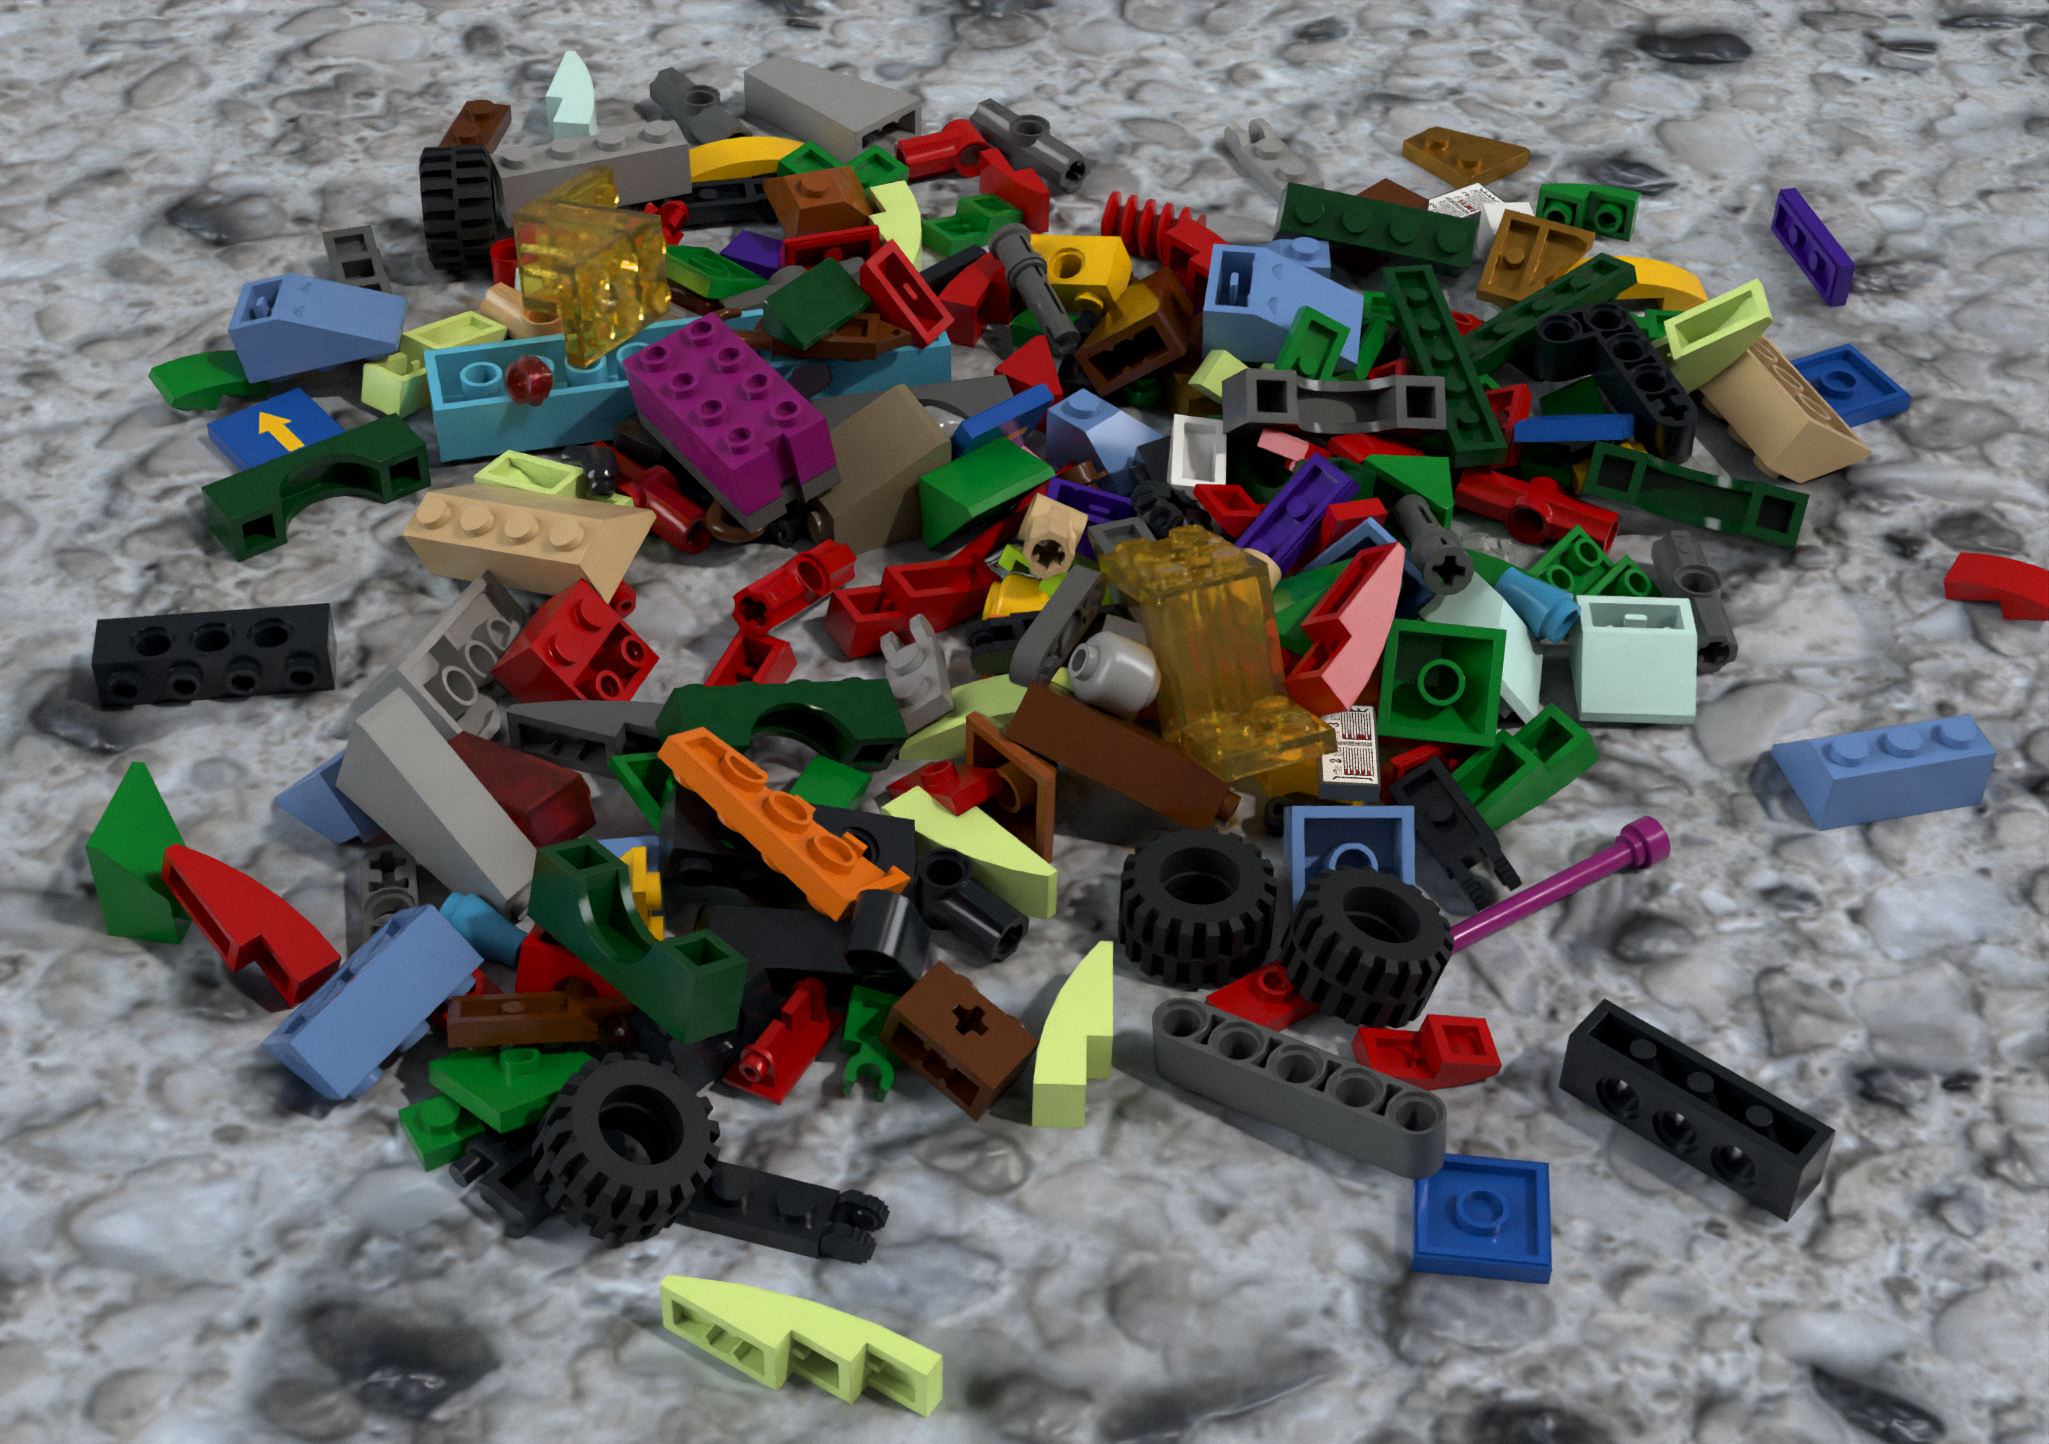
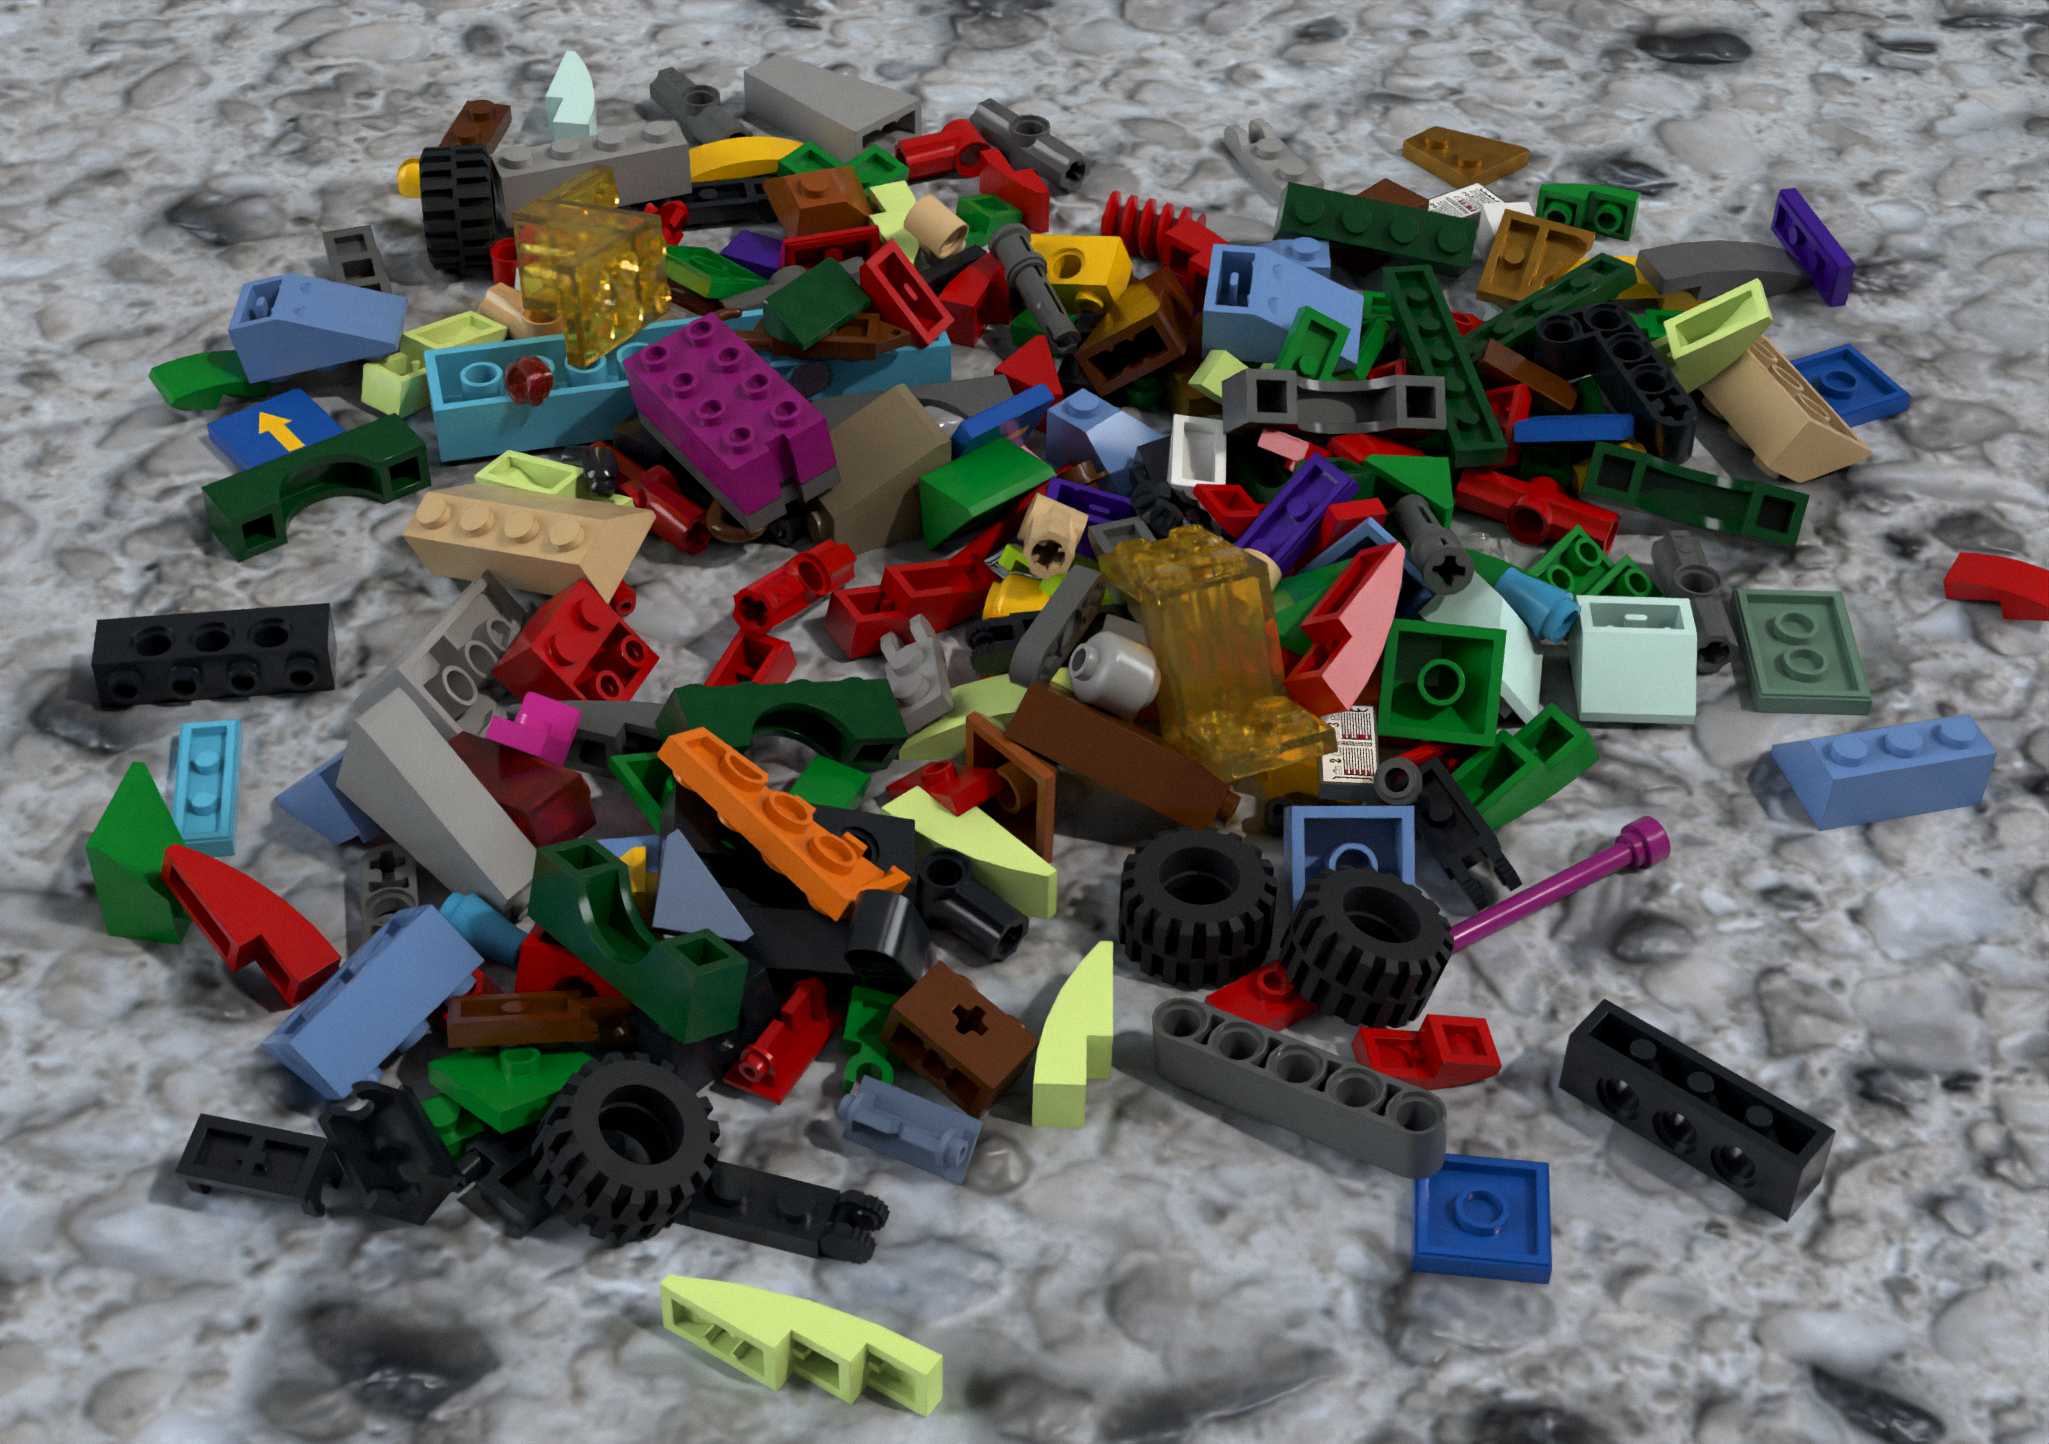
none -> medium azure tile [172,719,243,857]
none -> black hinge [175,1113,344,1217]
none -> black hinge [317,1081,463,1226]
none -> yellow hinge [397,157,421,198]
none -> dark pink bracket [485,692,582,767]
none -> sand blue slope [648,829,754,946]
none -> sand blue hinge [837,1075,984,1185]
none -> tan piece [904,194,969,266]
none -> dark grey pin [1373,757,1423,806]
none -> reddish brown slope [1475,338,1579,416]
none -> dark grey slope [1635,240,1814,301]
none -> sand green tile [1730,589,1873,716]

